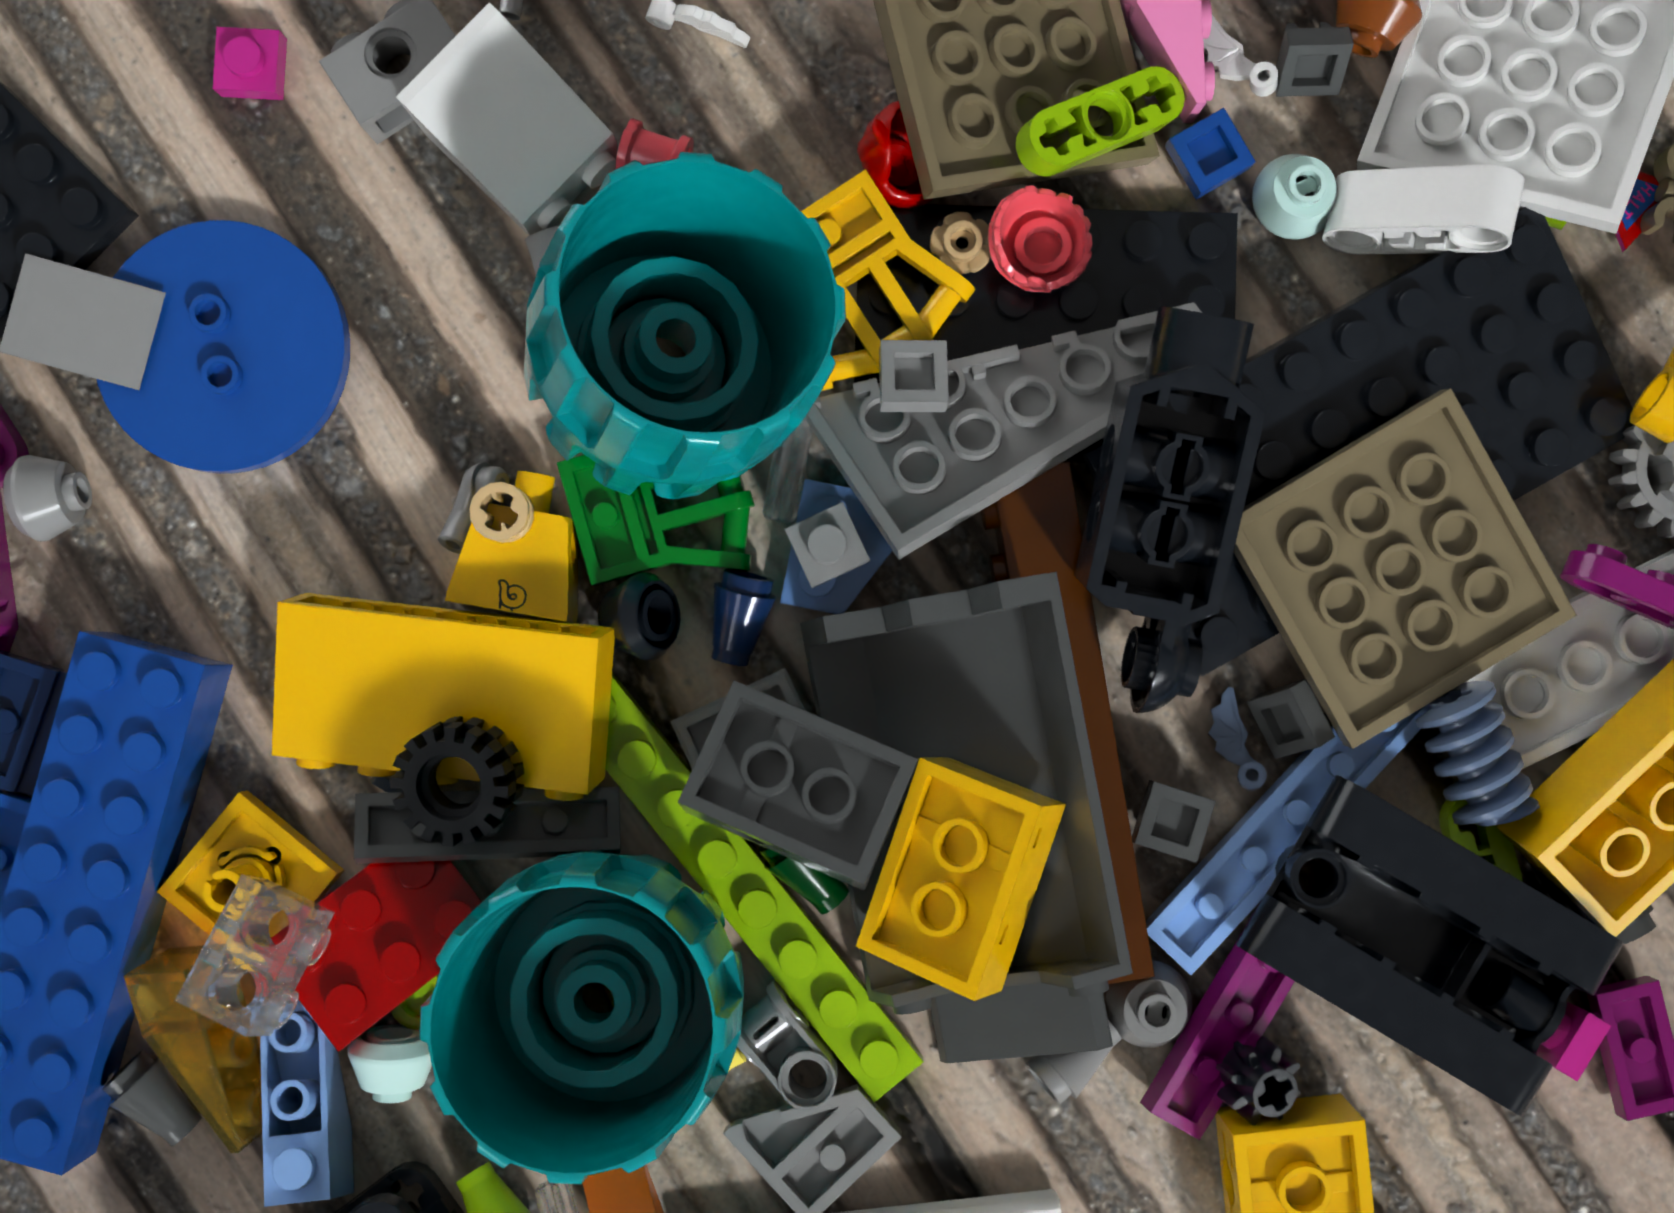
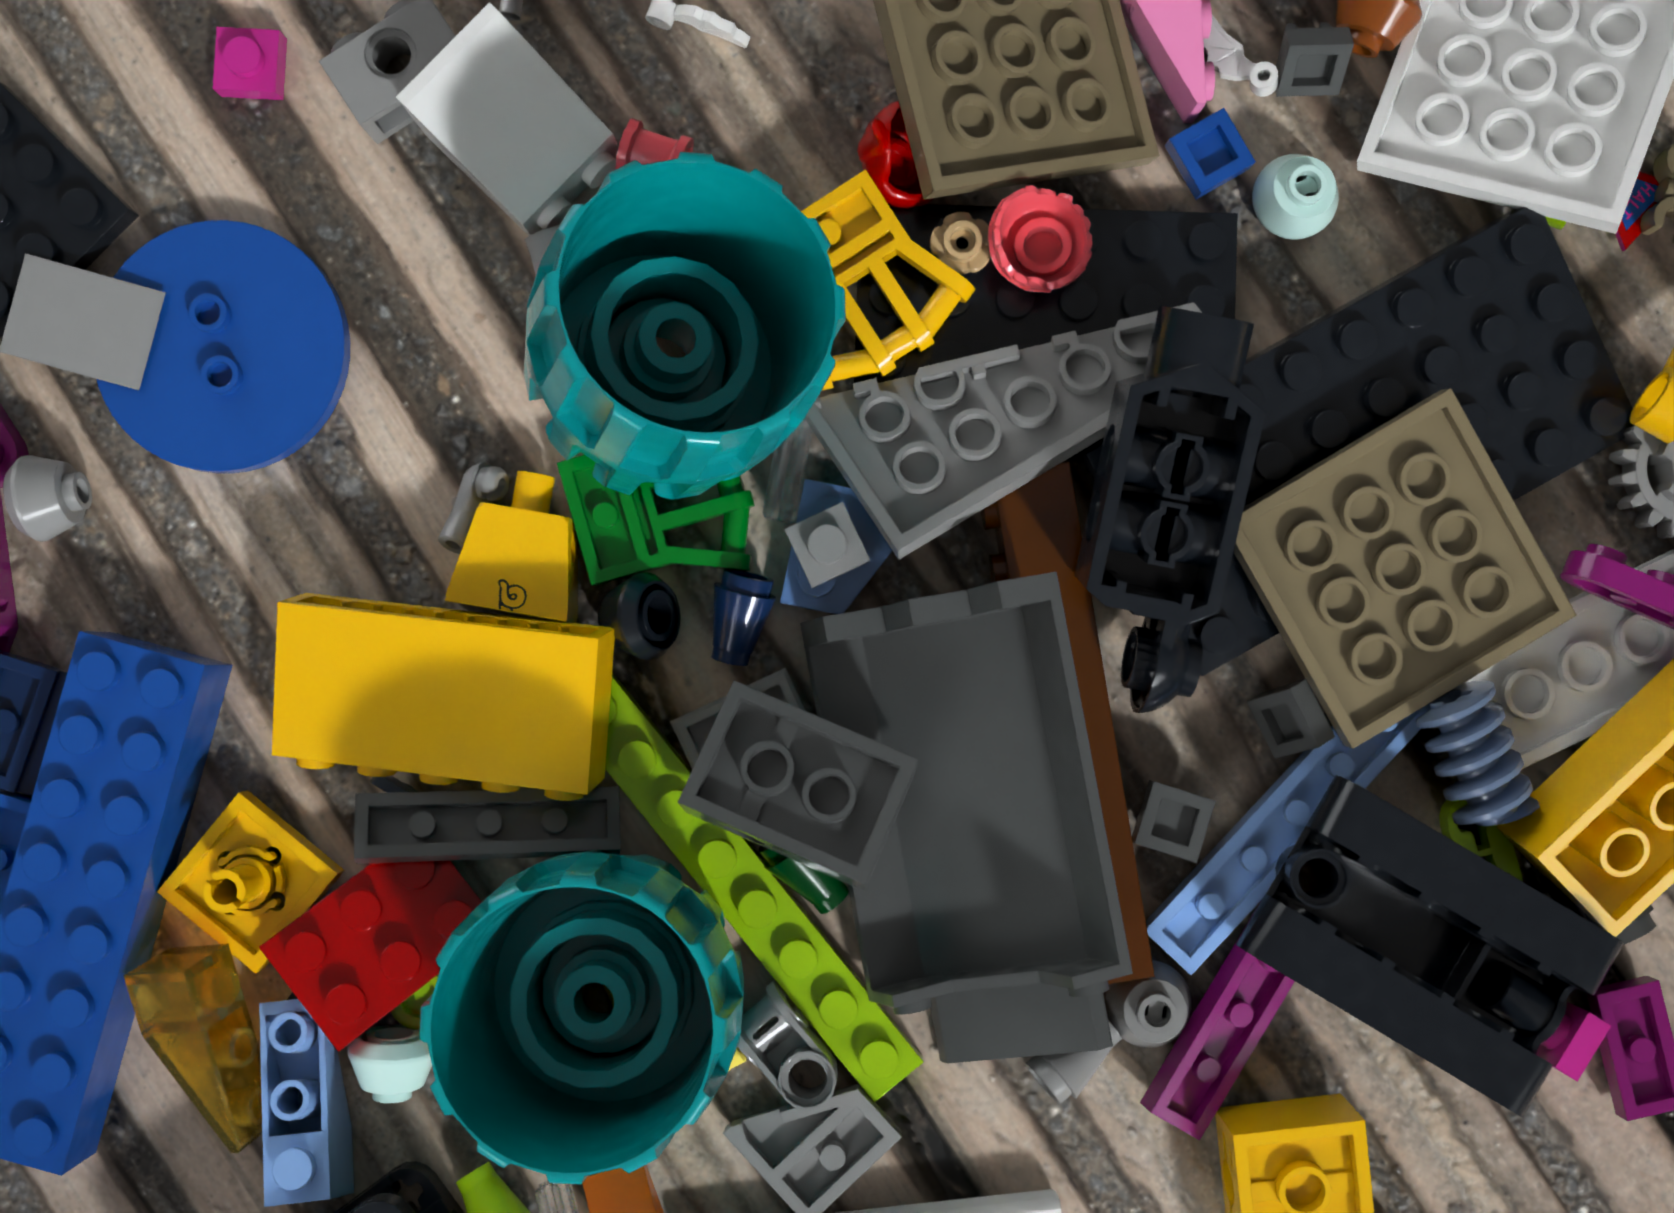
dark grey cone [102,1050,202,1146] -> none
clear brick [175,874,335,1037] -> none
black tyre [390,716,524,847] -> none
tan bush [469,482,534,543] -> none
yellow piece [856,757,1066,1001] -> none
light grey plate [879,340,949,412] -> none
lime beam [1016,66,1185,177] -> none
sand blue piece [1208,687,1267,791] -> none
black gear [1216,1036,1301,1125] -> none
white beam [1322,164,1525,255] -> none

